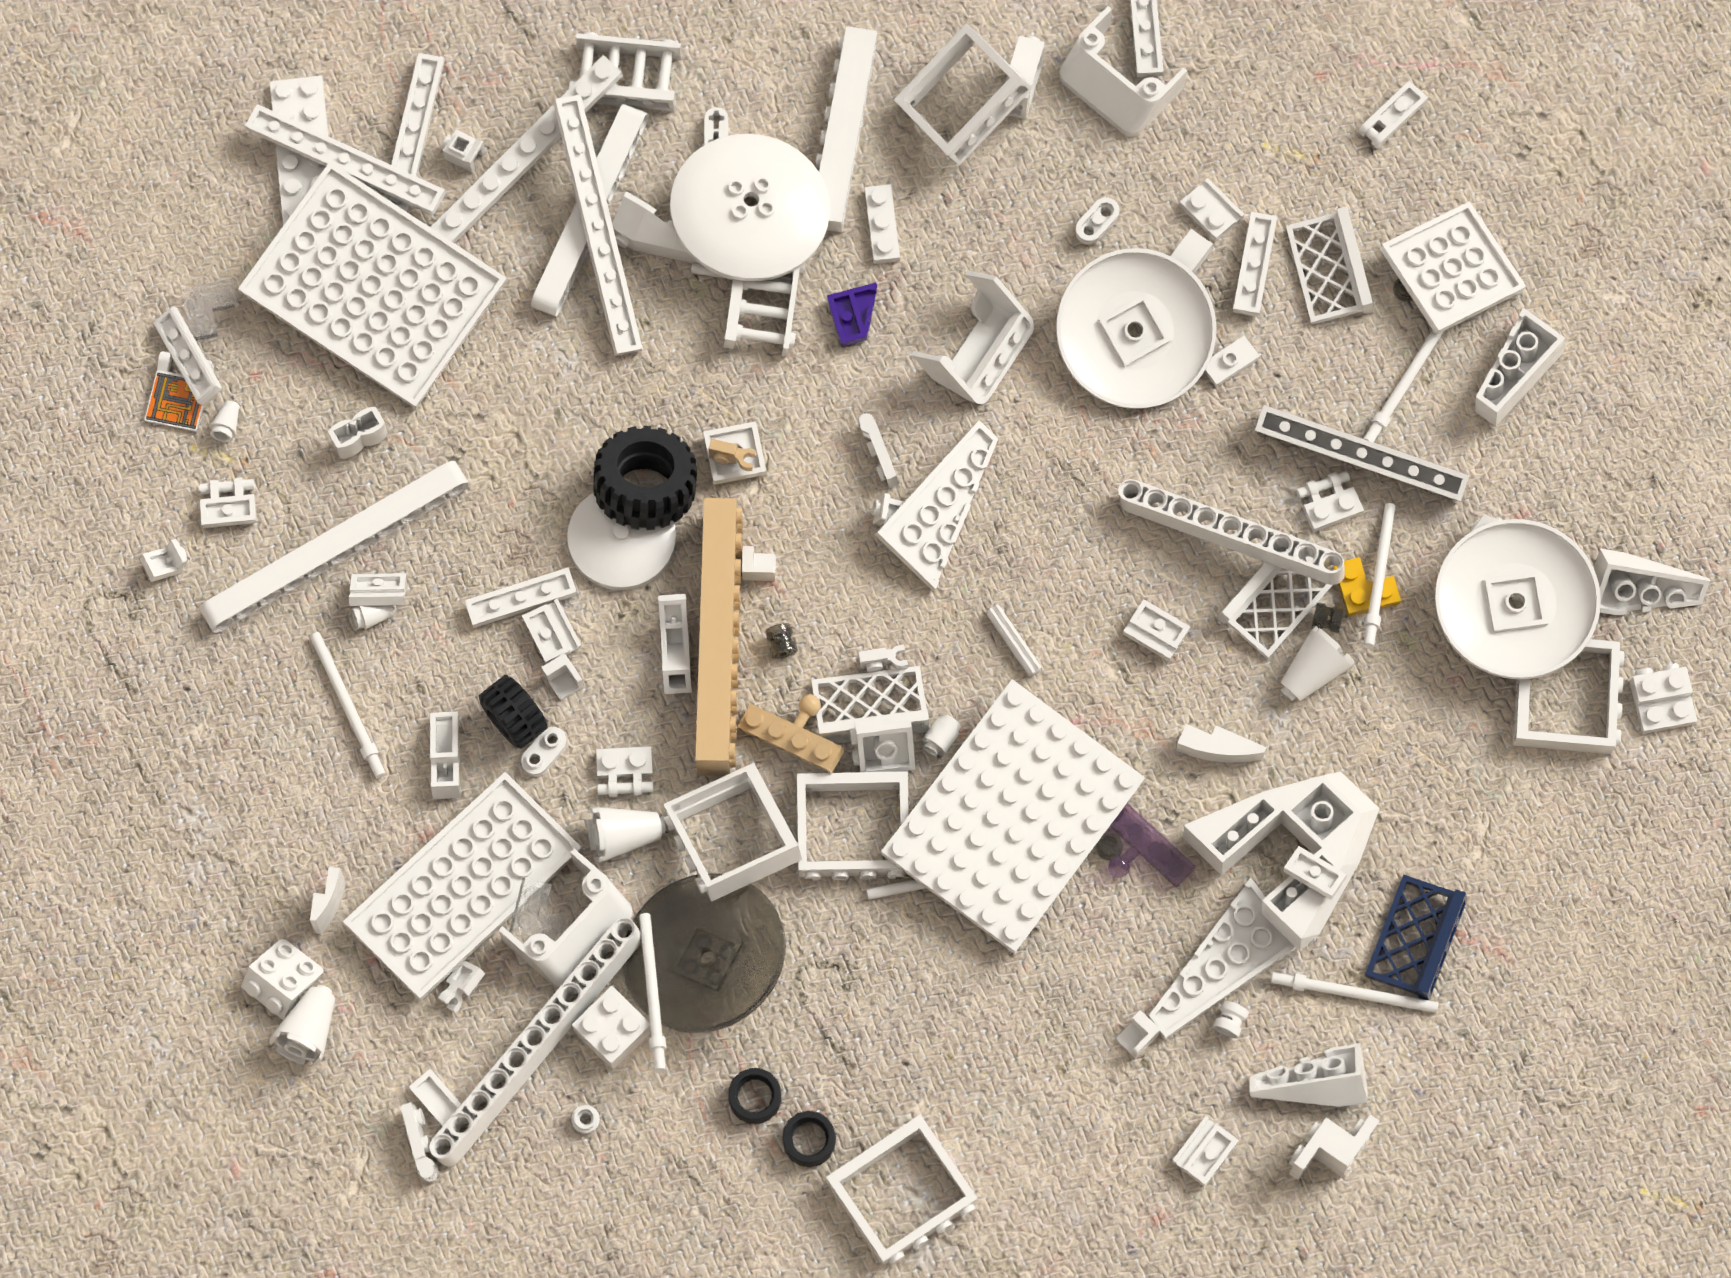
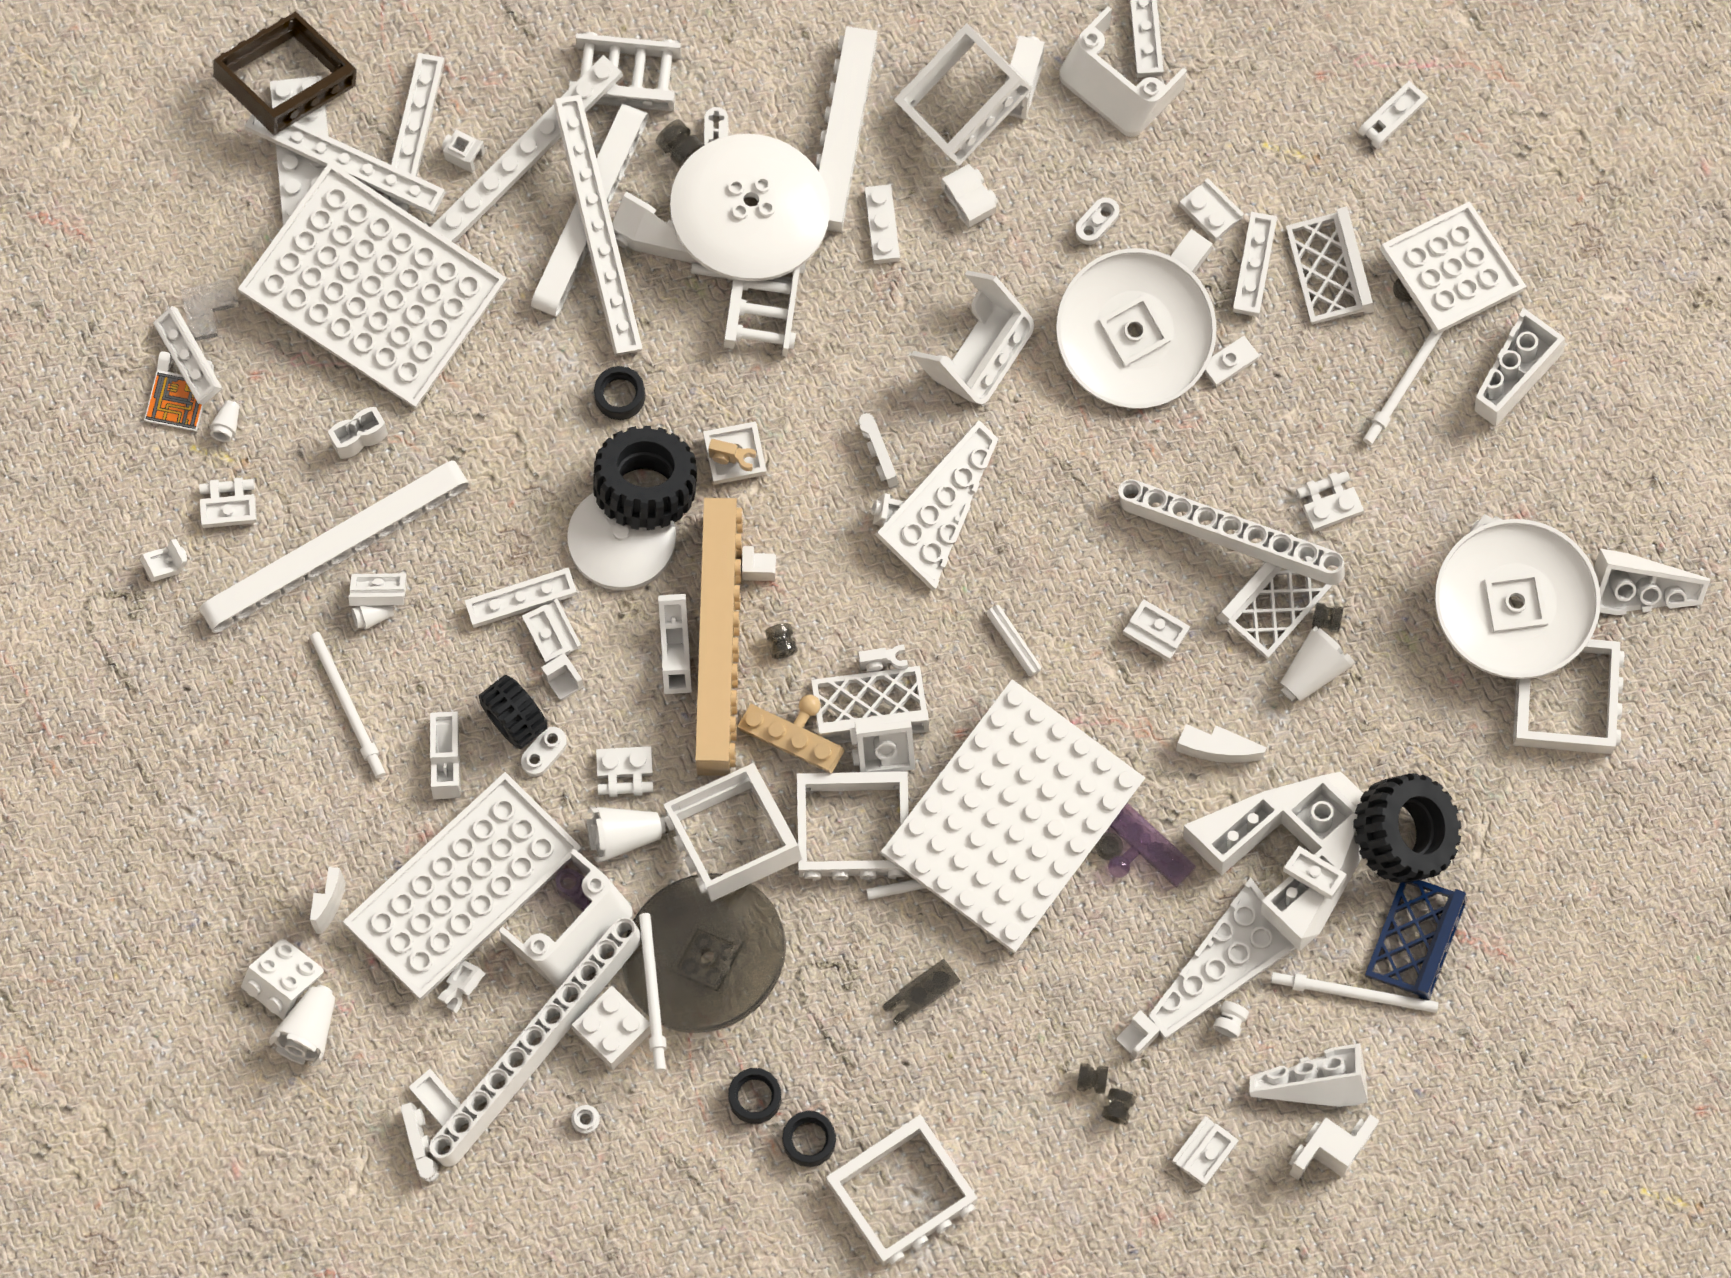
clear plate [509,878,571,942] -> none
dark purple wing [827,283,877,347] -> none
white brick [922,714,961,756] -> none
white brick [1255,405,1469,501] -> none
yellow plate [1333,557,1401,617] -> none
white bar [1363,503,1396,649] -> none
white plate [1629,663,1697,734] -> none
none -> dark brown window [213,11,357,135]
none -> piece [556,868,592,912]
none -> black tyre [594,366,646,420]
none -> clear smoke wheel [656,119,704,168]
none -> clear smoke hinge [882,959,961,1026]
none -> white brick [941,164,998,228]
none -> clear smoke wheel [1077,1062,1108,1094]
none -> clear smoke wheel [1101,1088,1137,1125]
none -> black tyre [1353,773,1461,883]

